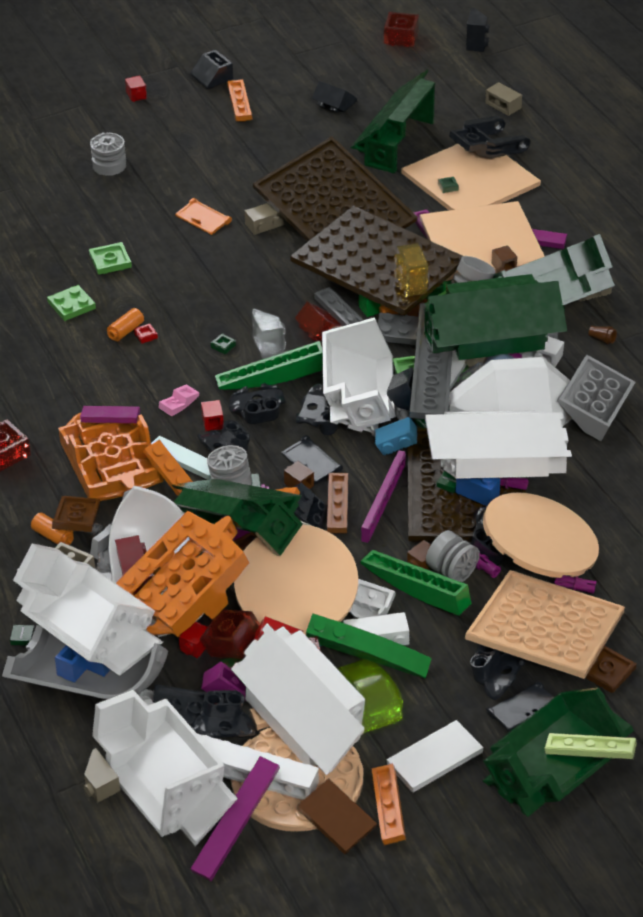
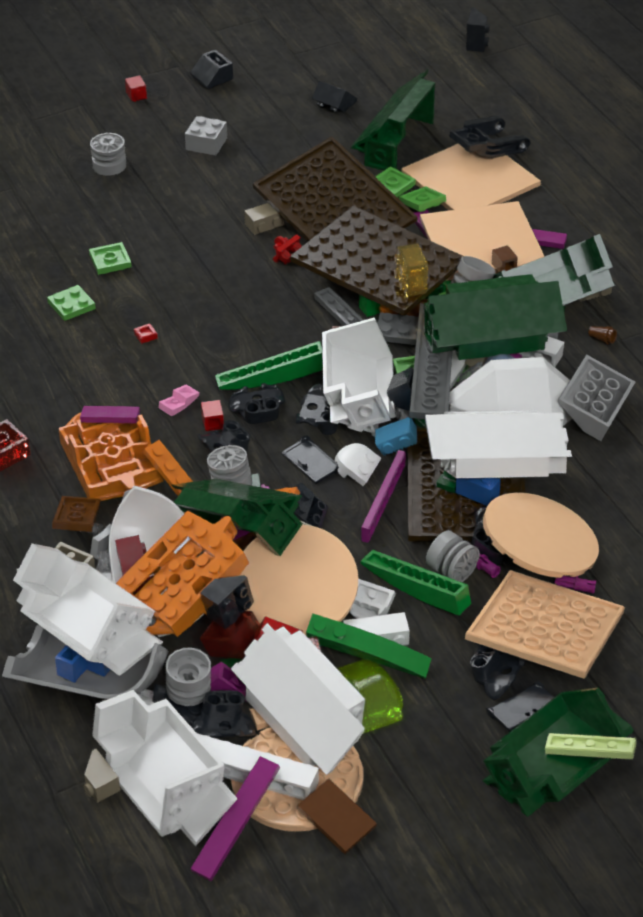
tile [10,625,35,646] -> none
orange brick [31,513,74,545] -> none
orange brick [107,308,144,341] -> none
light aqua tile [151,436,211,480] -> none
door [175,198,232,235] -> none
red brick [179,622,211,658] -> none
dark green tile [211,334,236,354] -> none
orange plate [228,80,252,122] -> none
clear slope [252,310,286,359] -> none
brick [284,461,314,489] -> none
clear red slope [295,301,342,342] -> none
plate [327,473,348,533] -> none
orange plate [372,763,406,845] -> none
clear red brick [384,12,419,47] -> none
white tile [387,720,483,792] -> none
reddish brown brick [407,540,431,570] -> none
dark green tile [438,177,459,193] -> none
dark tan brick [485,83,522,116] -> none
magenta axle [499,477,528,490] -> none
reddish brown tile [585,646,637,693] -> none
none -> light grey wheel [166,648,211,706]
none -> light grey brick [185,116,227,156]
none -> black slope [200,575,254,630]
none -> red hips [272,235,302,265]
none -> white slope [335,443,381,486]
none -> bright green plate [376,167,416,197]
none -> bright green plate [399,187,446,212]

